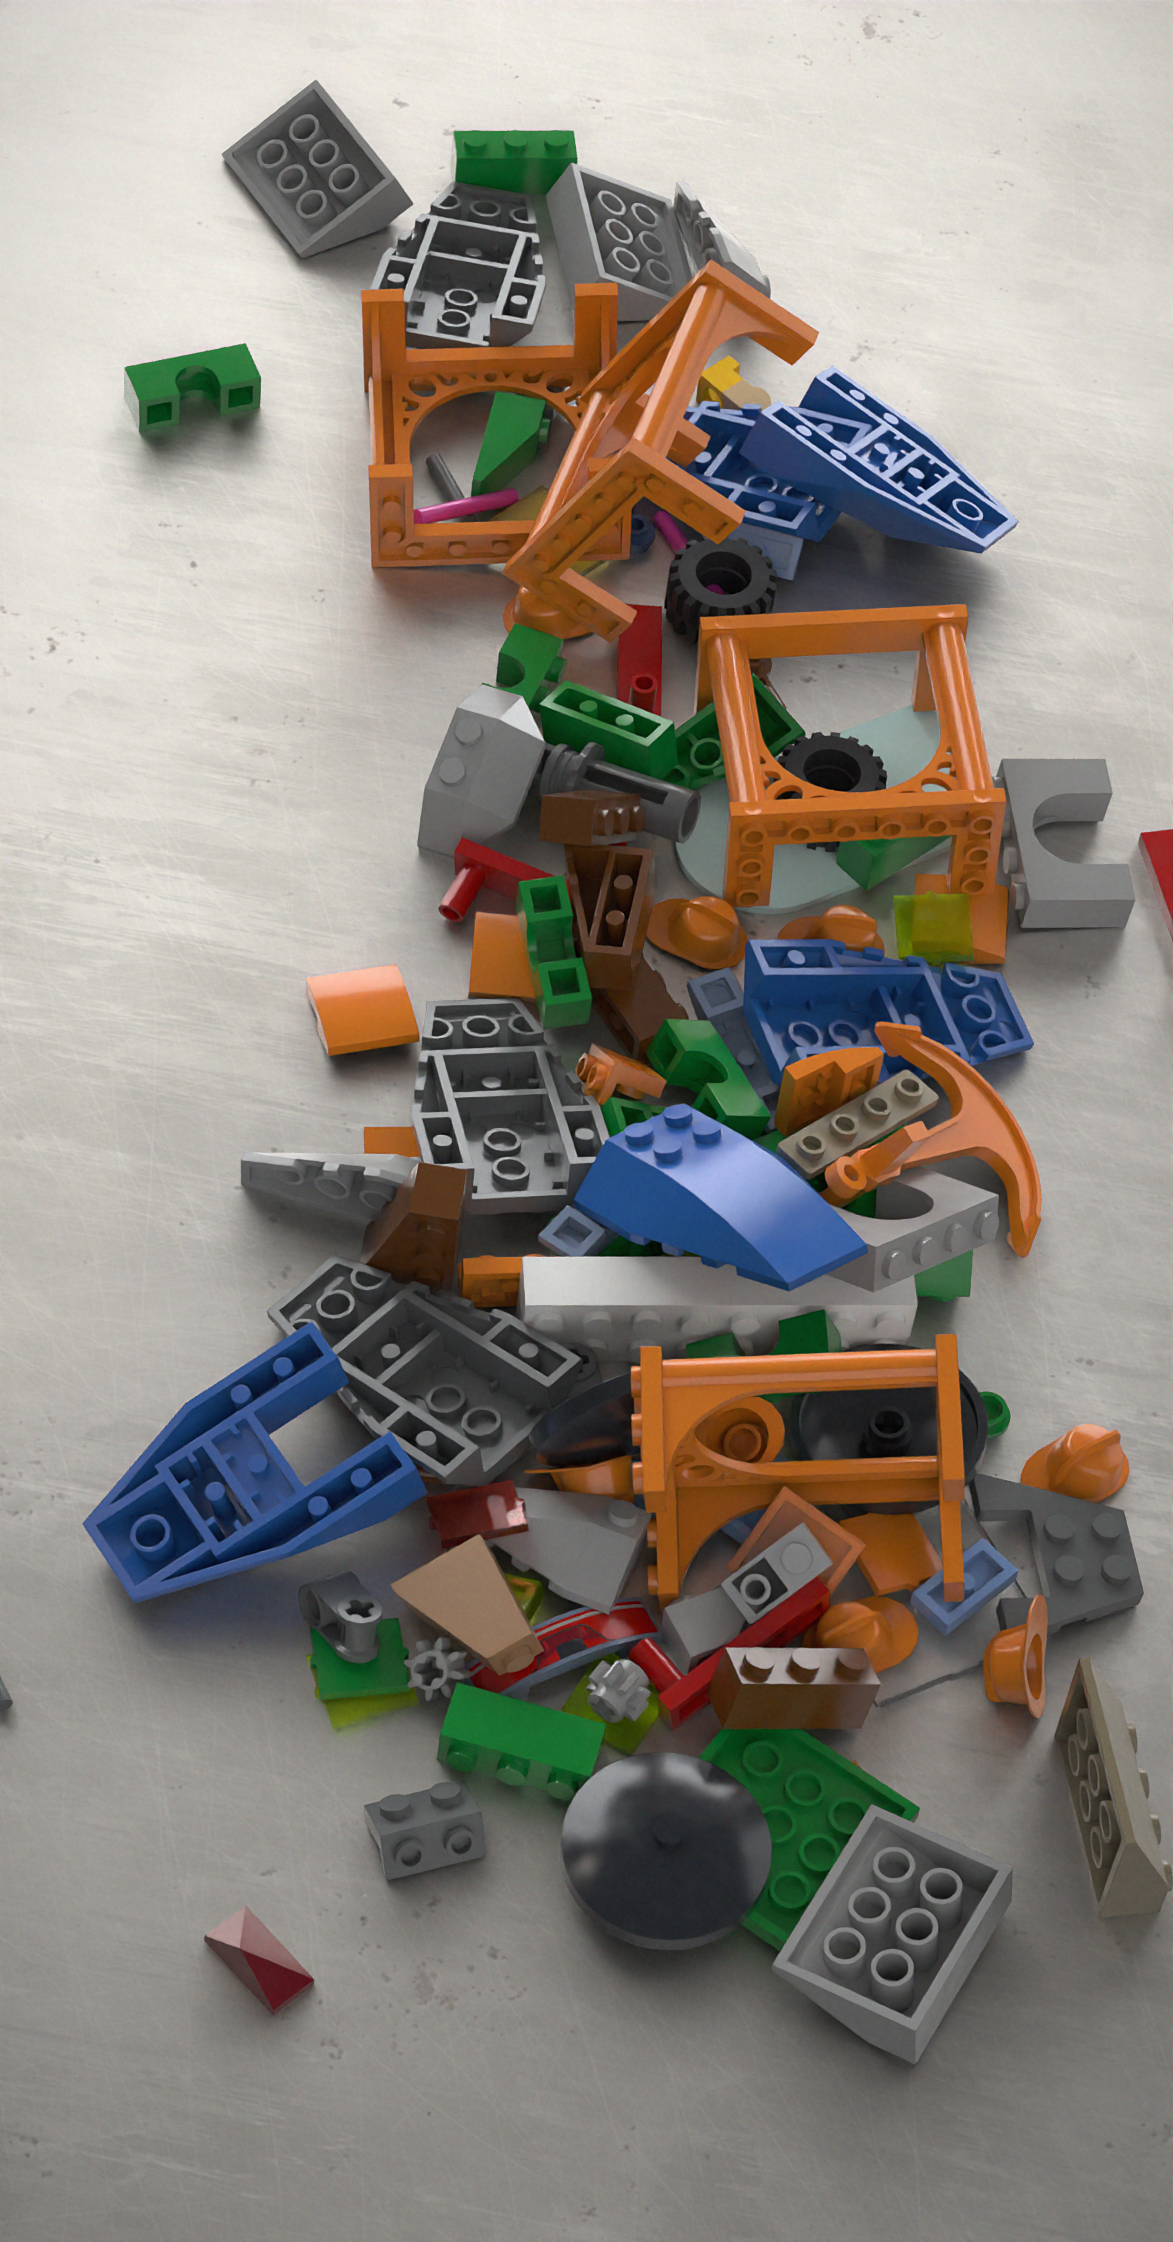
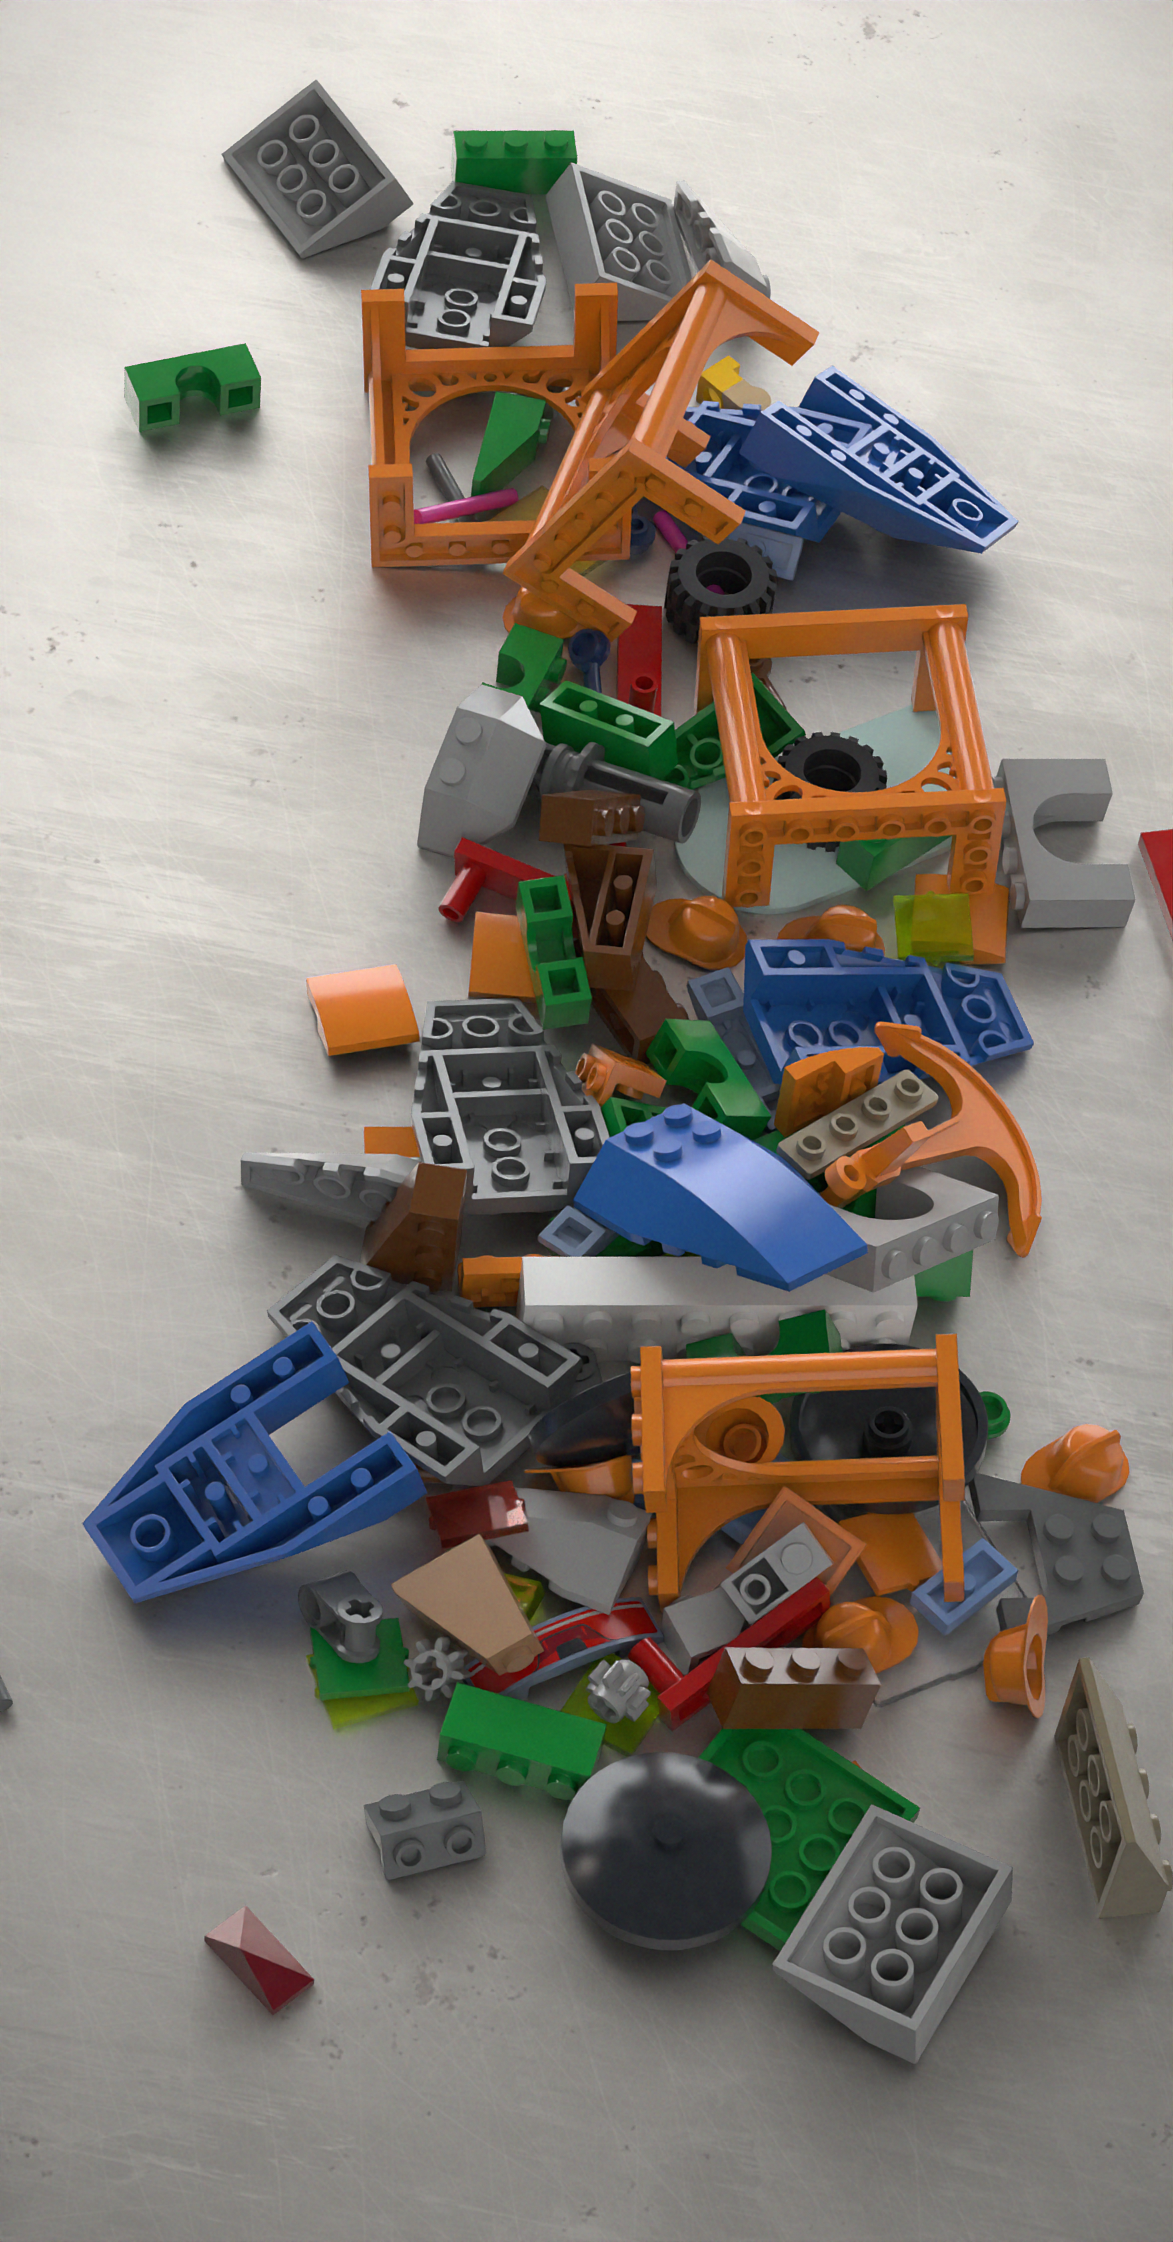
none -> dark blue plate [568,629,611,694]

